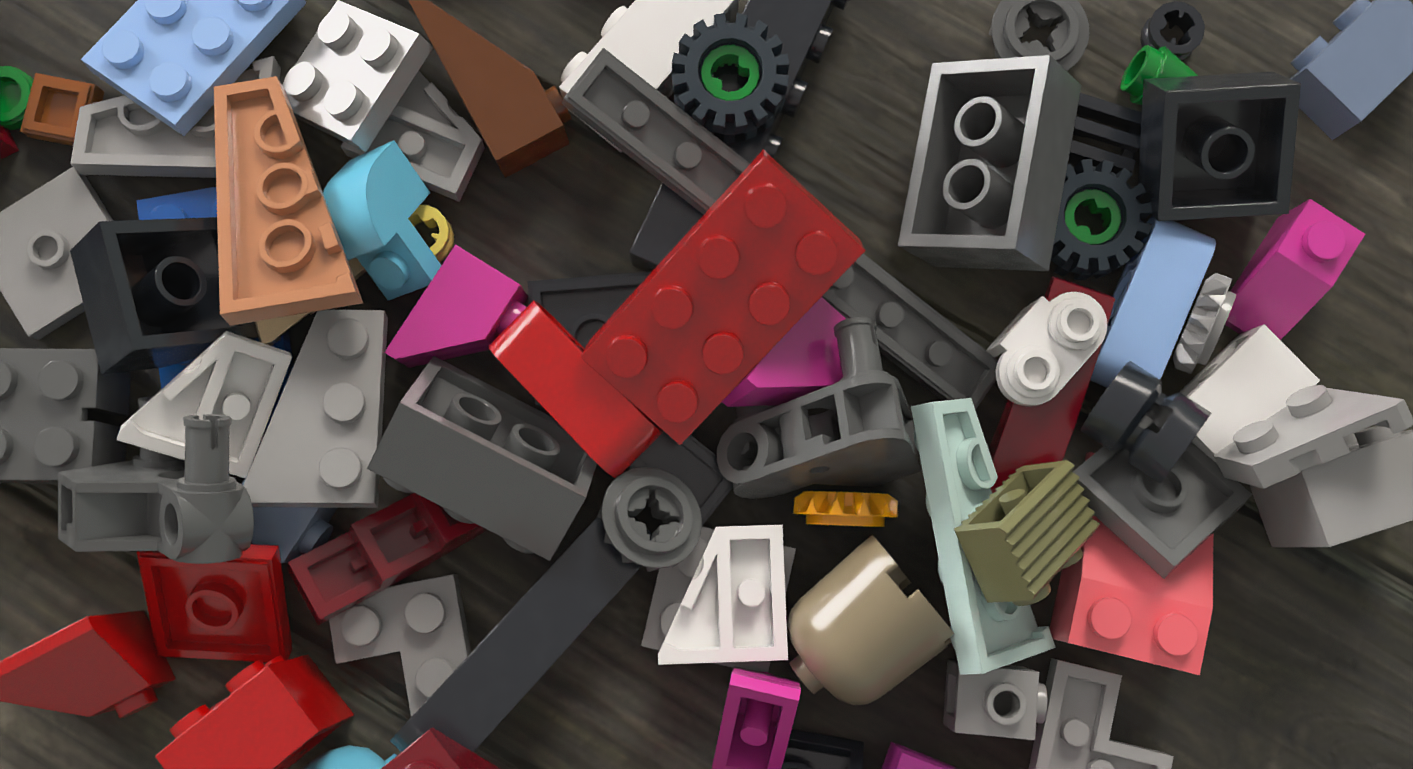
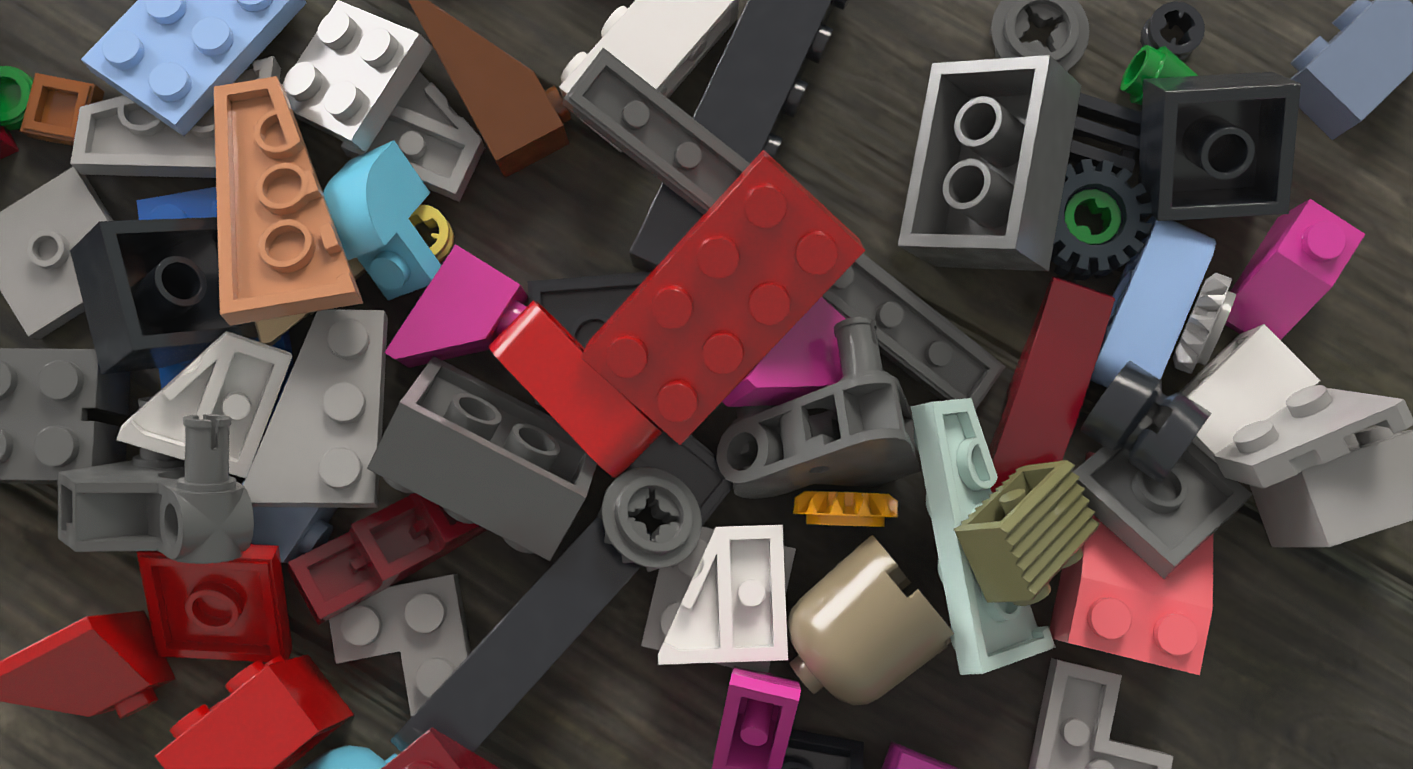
black bush [671,13,790,142] -> none
light grey brick [943,659,1047,740] -> none
white bracket [986,292,1107,406] -> none

